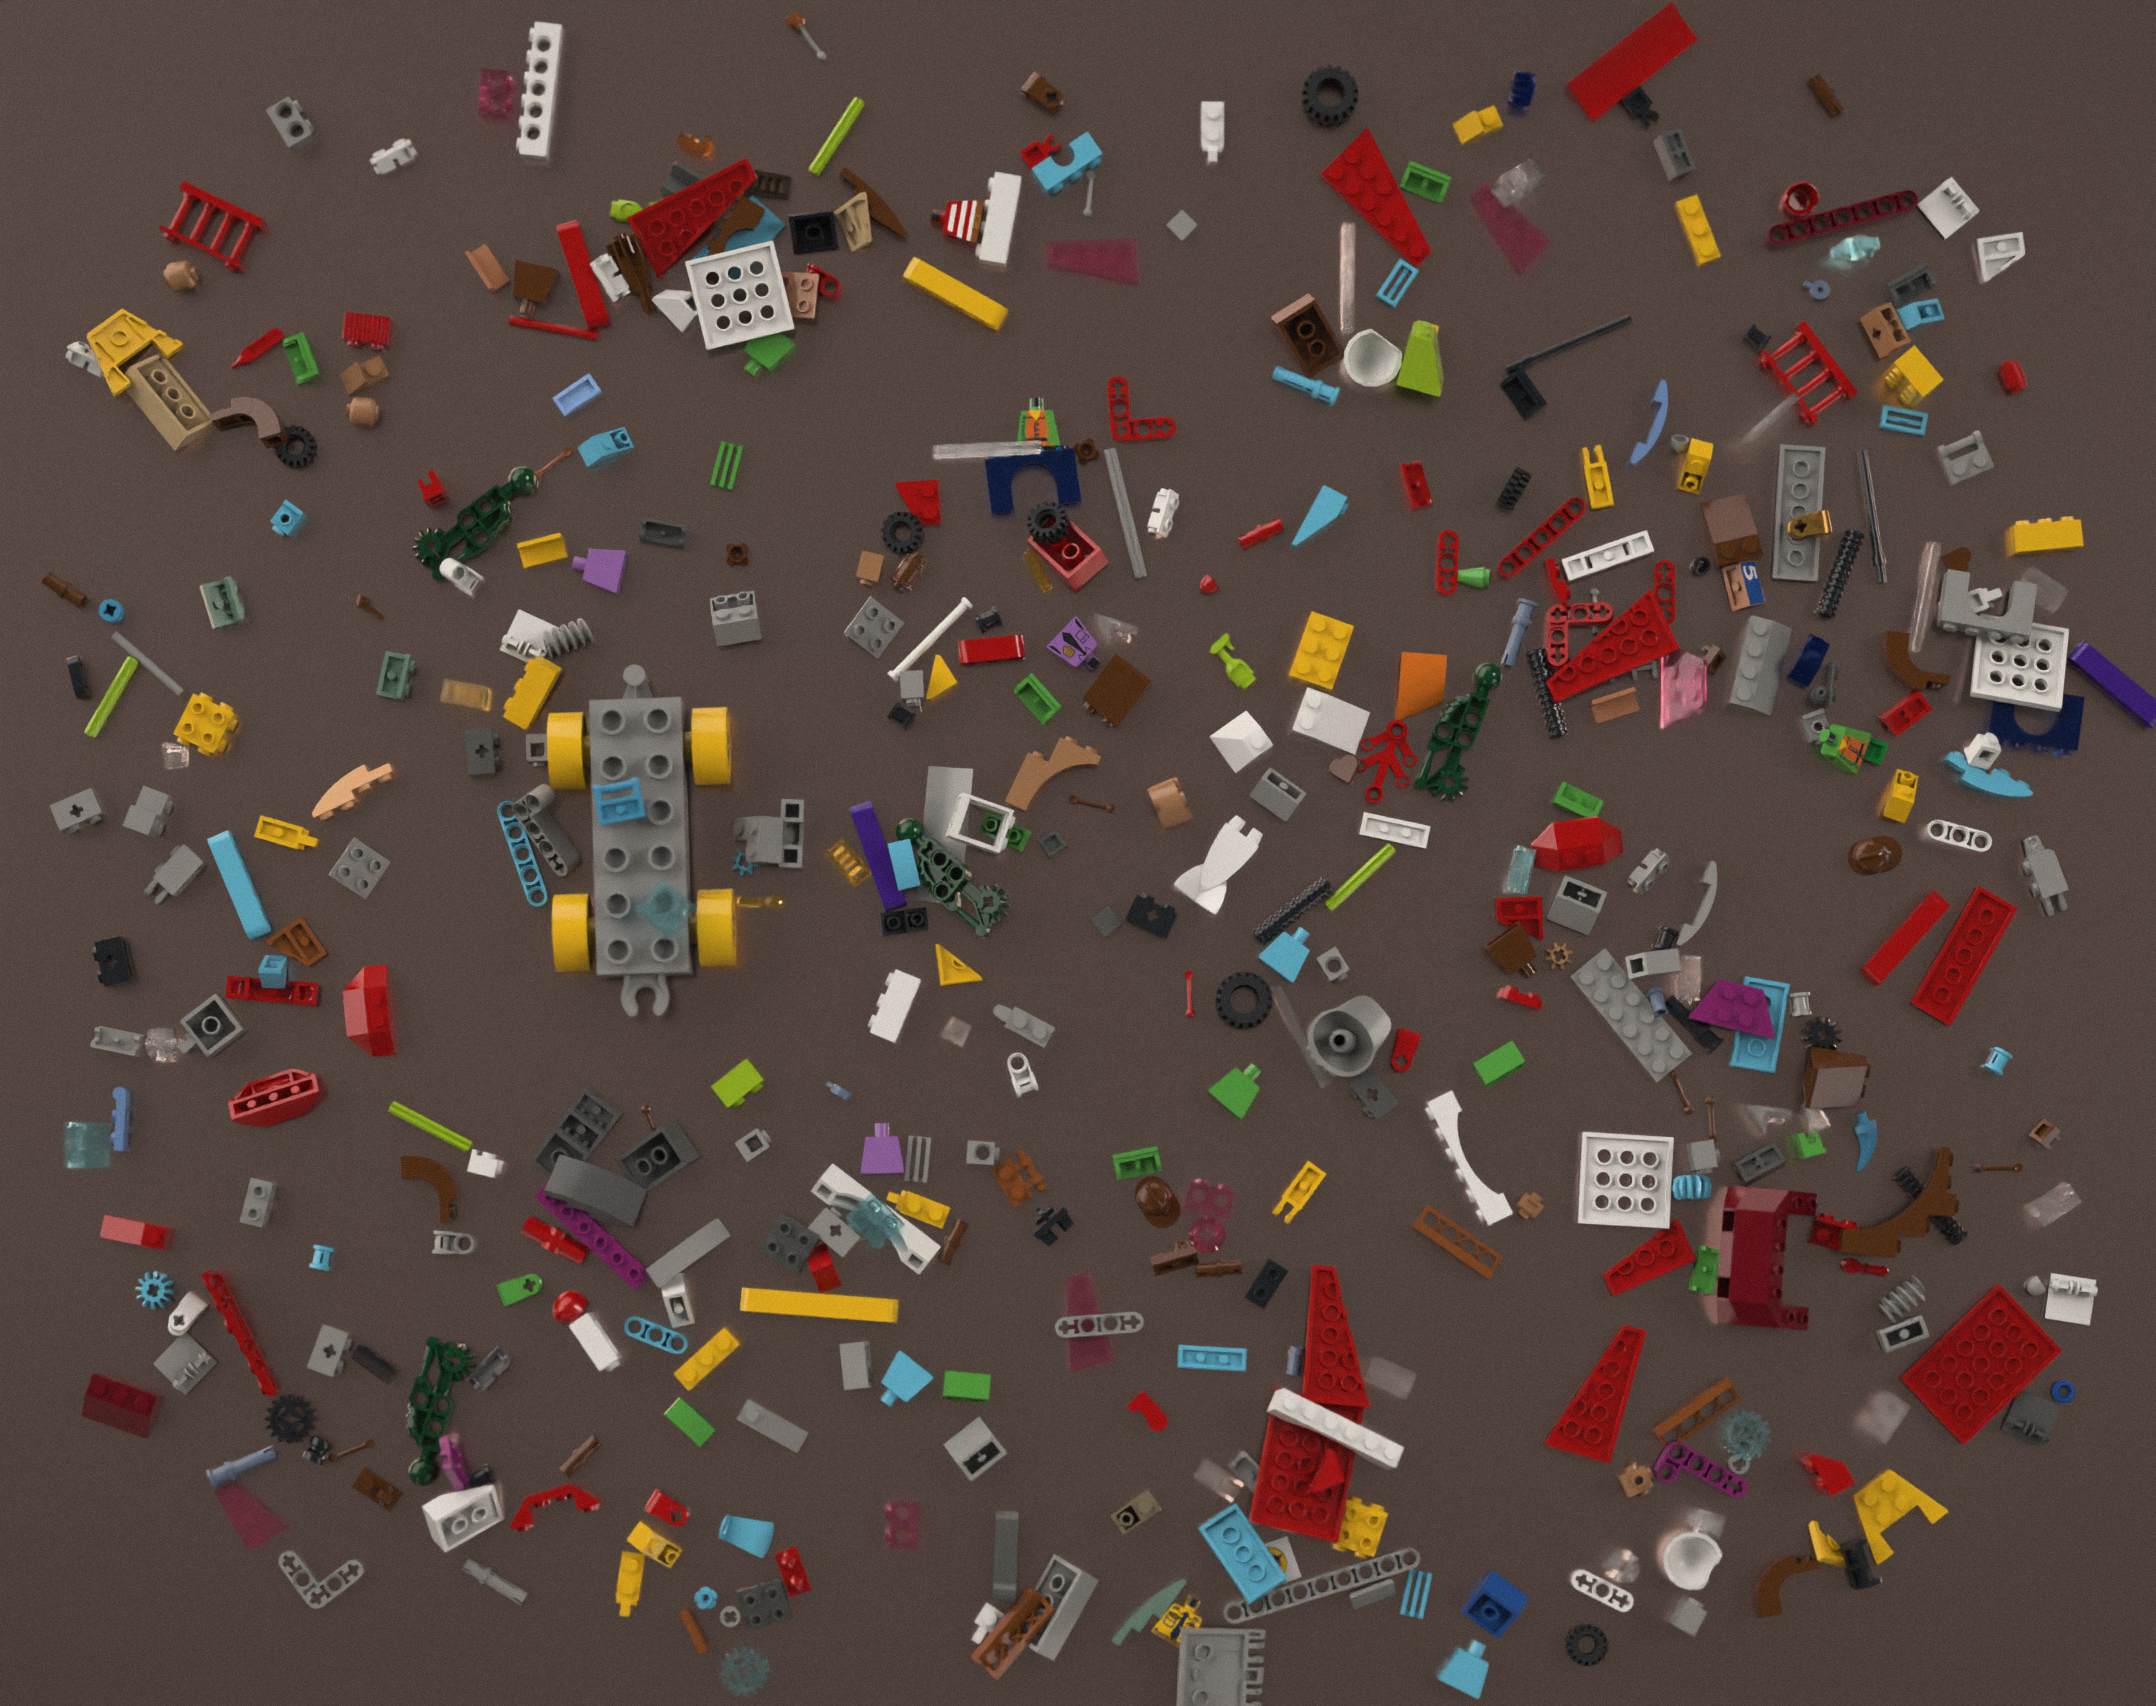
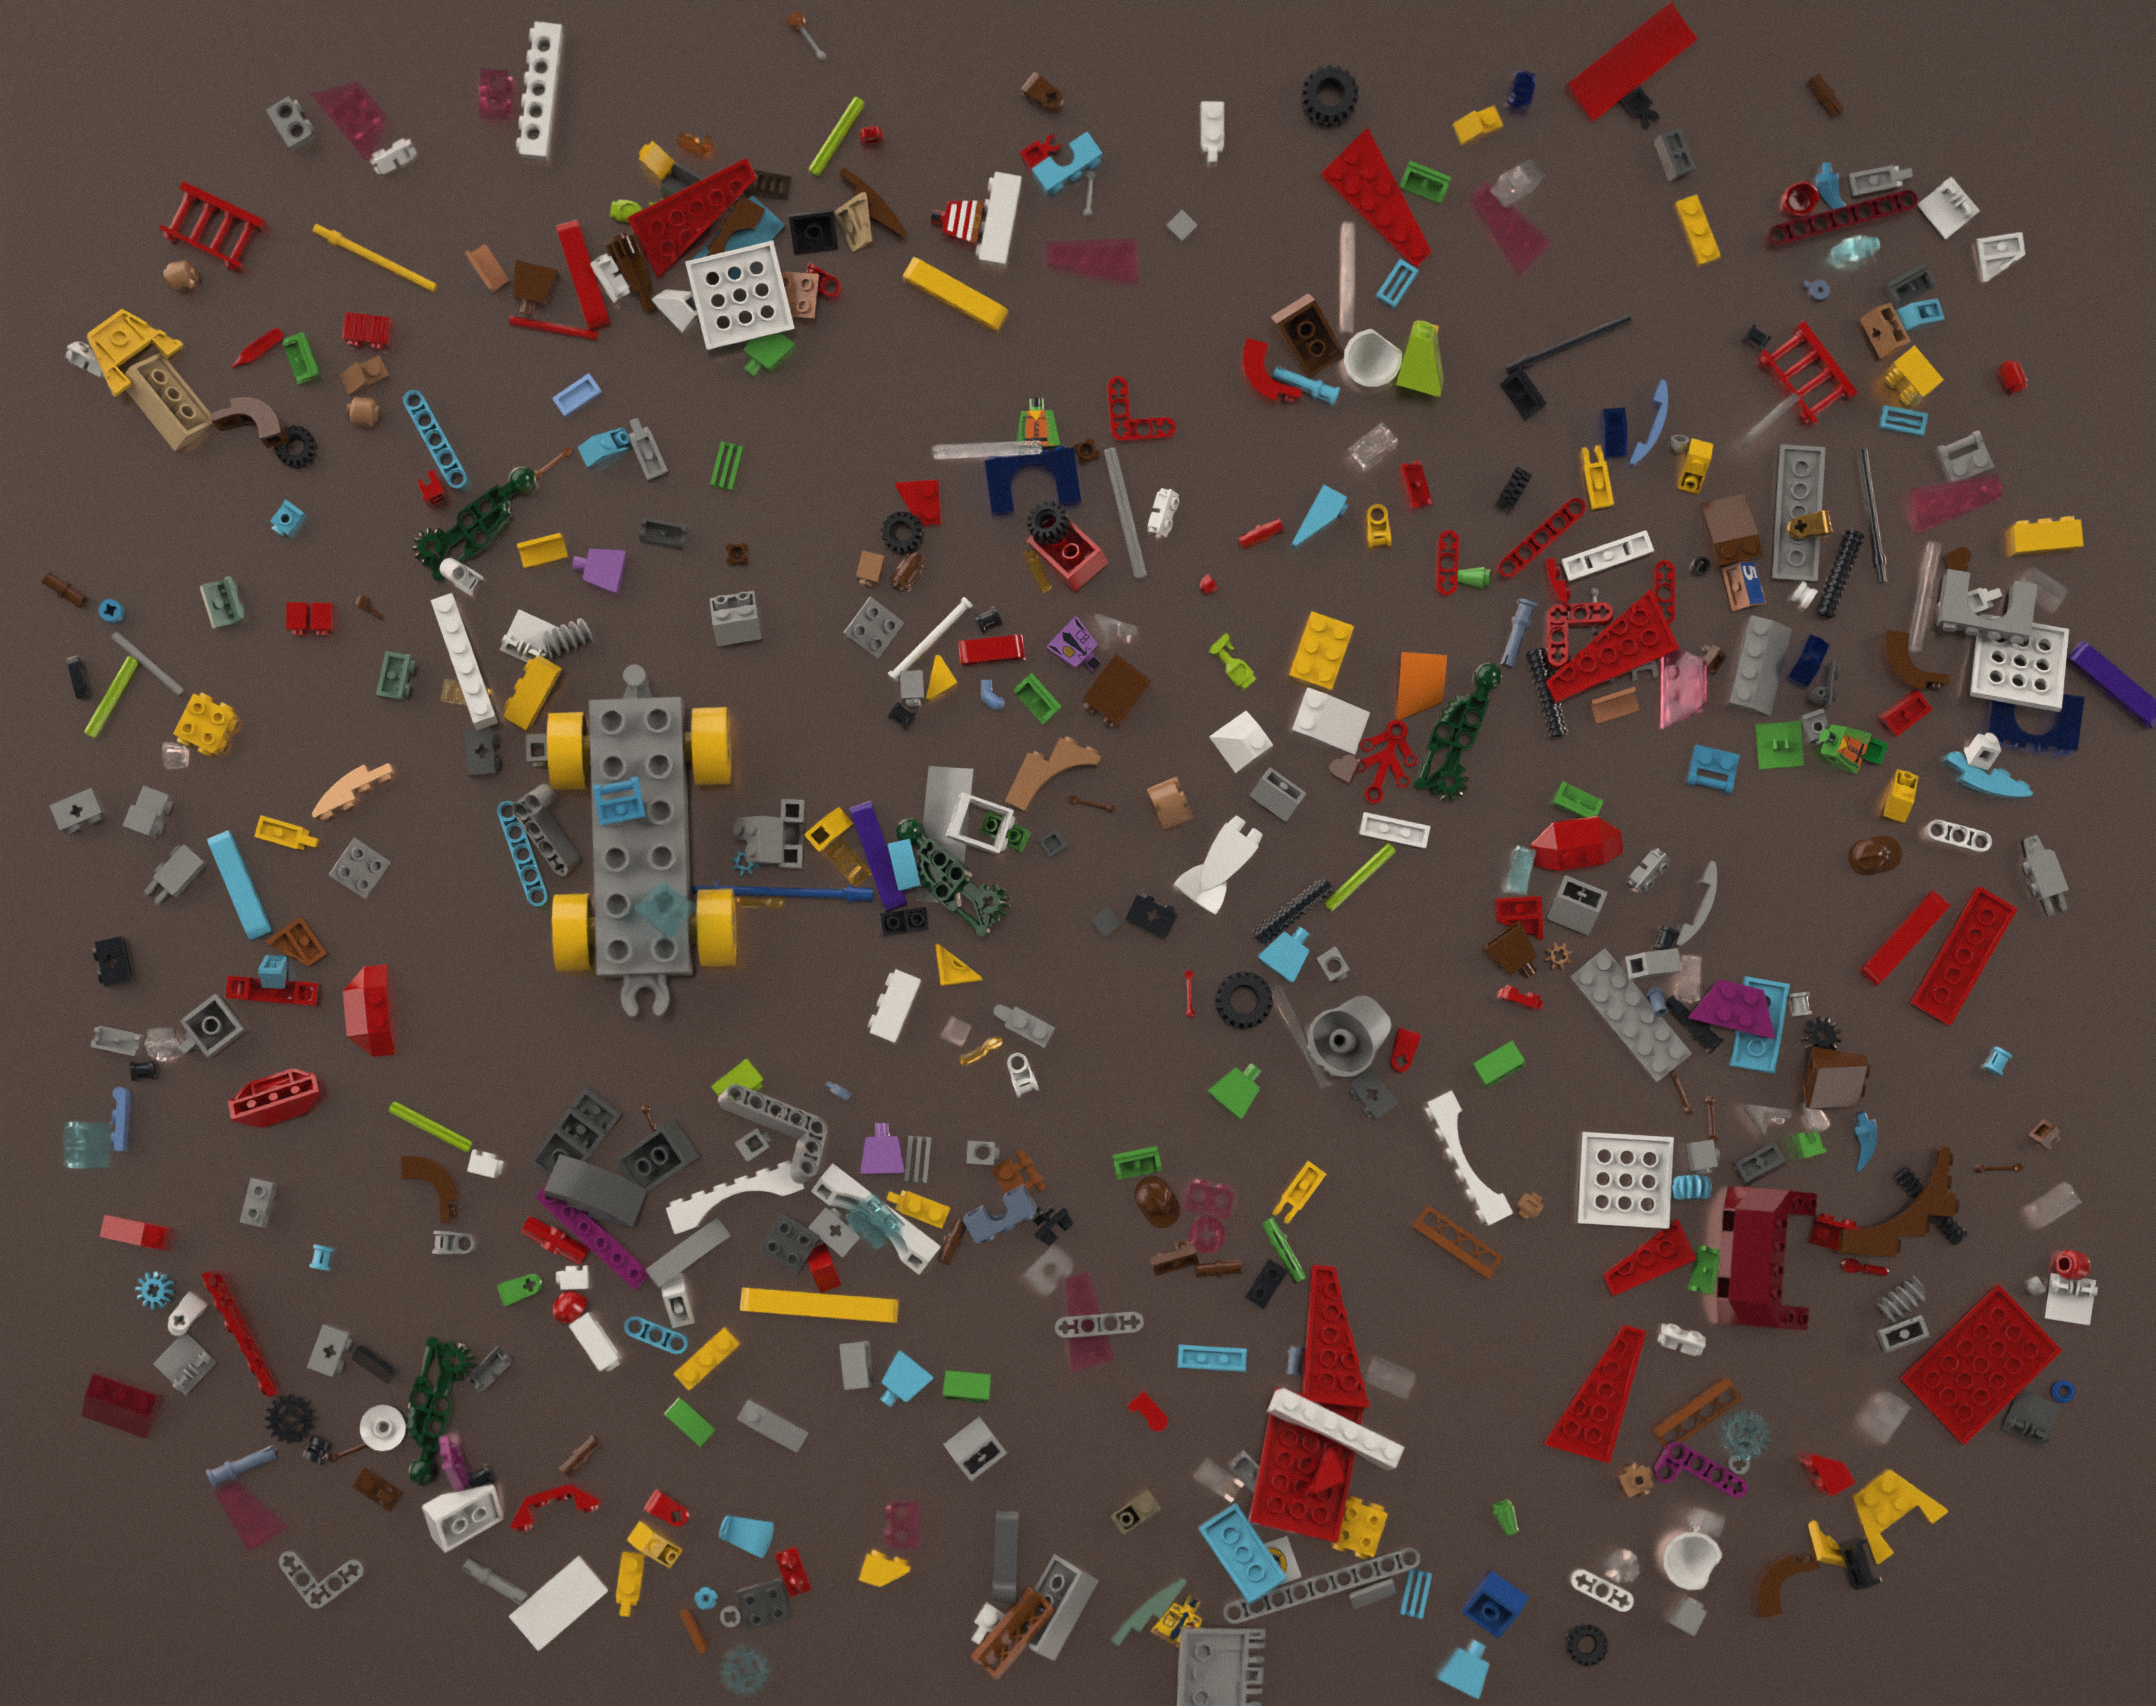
none -> black bush [130,1059,157,1081]
none -> red piece [286,602,335,636]
none -> clear pink wing [310,81,387,161]
none -> yellow bar [312,224,437,292]
none -> white dish [360,1405,406,1451]
none -> medium azure beam [403,390,469,492]
none -> white arch [431,593,498,730]
none -> white tile [509,1556,609,1651]
none -> white brick [556,1266,590,1290]
none -> light grey hinge [629,418,669,481]
none -> yellow slope [638,141,675,183]
none -> white arch [666,1160,805,1234]
none -> blue bar [692,880,873,903]
none -> light grey beam [718,1084,827,1184]
none -> yellow slope [804,807,854,853]
none -> red plate [859,126,883,146]
none -> yellow slope [859,1550,911,1587]
none -> clear yellow piece [959,1036,1003,1066]
none -> sand blue arch [963,1184,1037,1244]
none -> medium blue arm [981,680,1005,710]
none -> clear brick [1023,1244,1074,1295]
none -> red arch [1242,338,1303,405]
none -> bright green pin [1261,1217,1307,1284]
none -> clear hinge [1348,422,1398,474]
none -> yellow piece [1366,504,1392,549]
none -> bright green cone [1492,1500,1519,1536]
none -> clear blue slope [1600,407,1628,458]
none -> white hinge [1657,1323,1706,1357]
none -> dark azure plate [1687,745,1740,794]
none -> bright green piece [1755,721,1804,769]
none -> white wheel [1790,581,1818,609]
none -> dark azure bar [1816,162,1846,209]
none -> light grey hinge [1848,165,1913,197]
none -> clear pink wing [1910,474,2002,533]
none -> red head [2056,1250,2090,1280]

